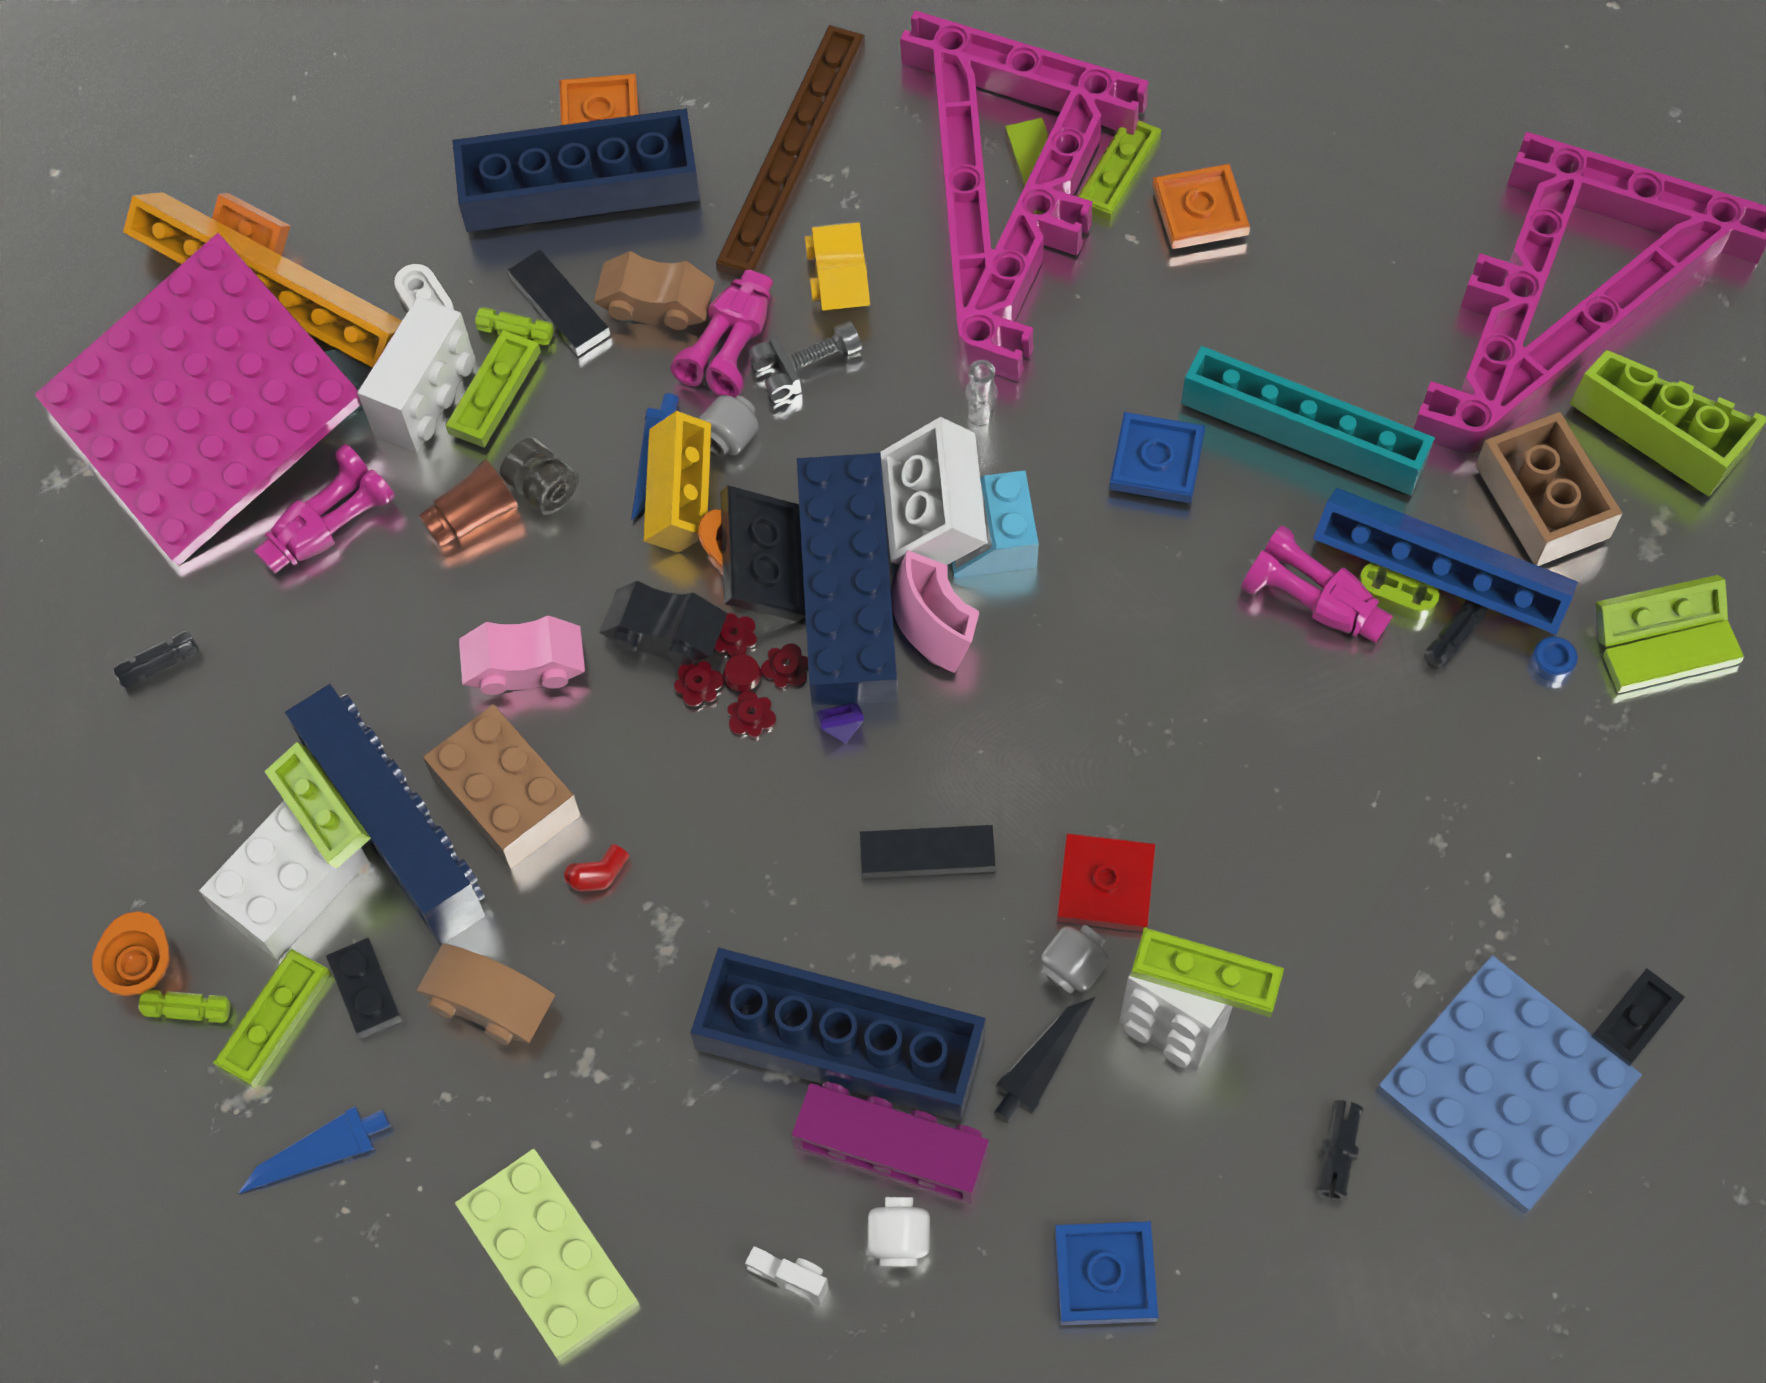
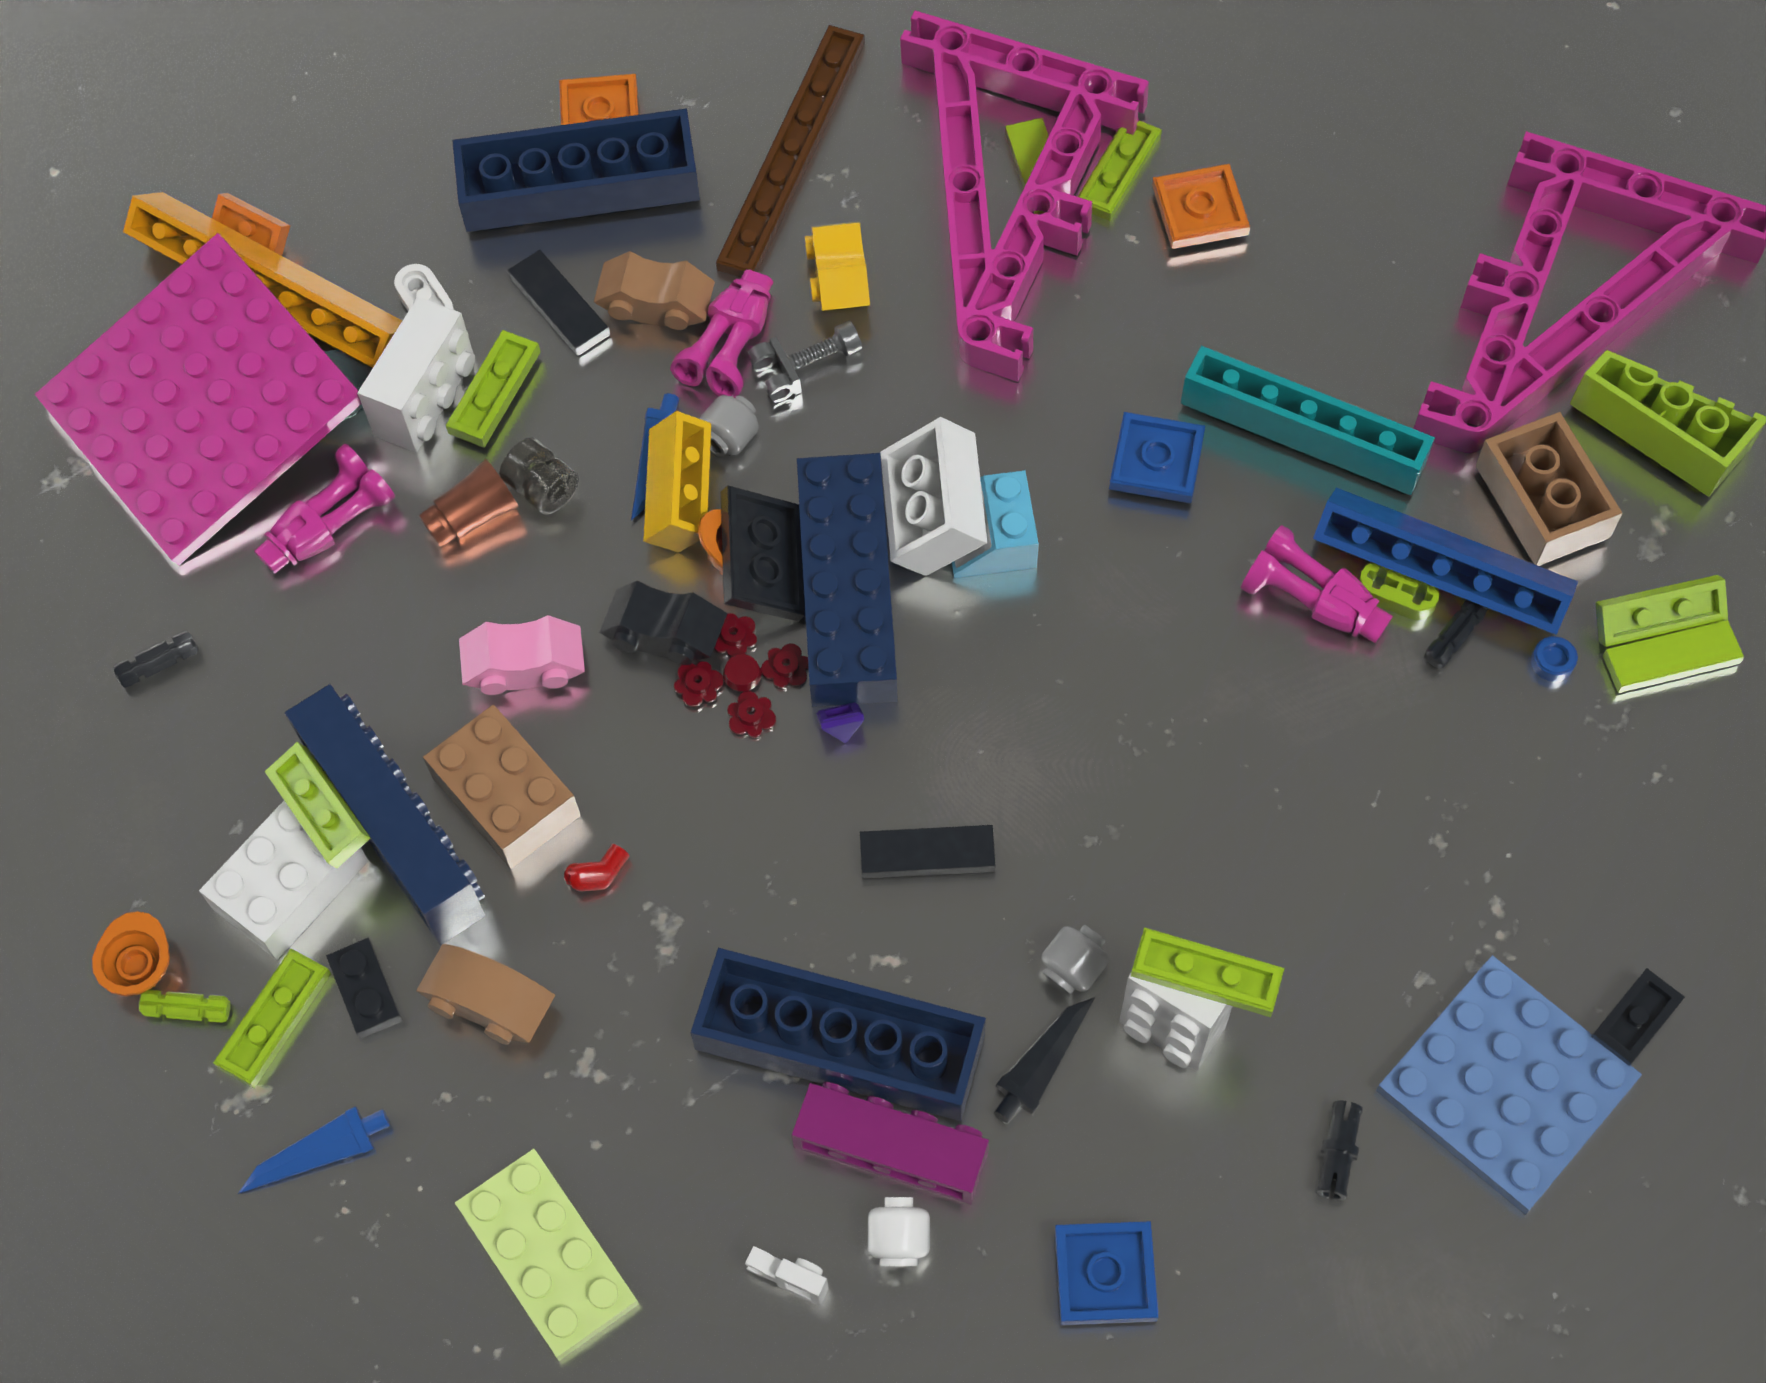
lime axle [475,307,554,345] -> none
bright pink brick [890,550,979,673] -> none
clear pin [965,360,998,427] -> none
red plate [1057,833,1156,932] -> none

